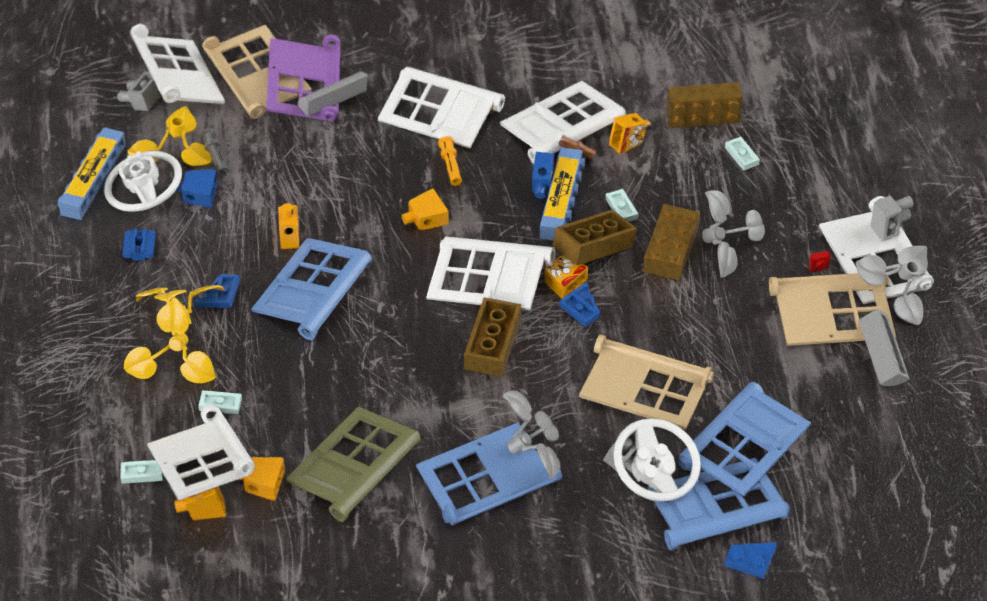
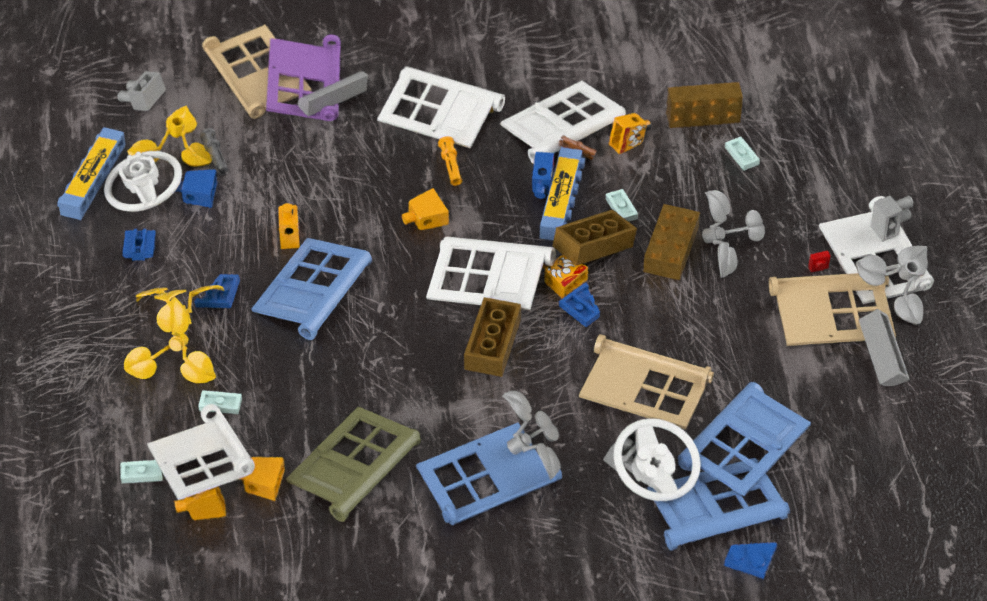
white door [130,24,225,104] -> none

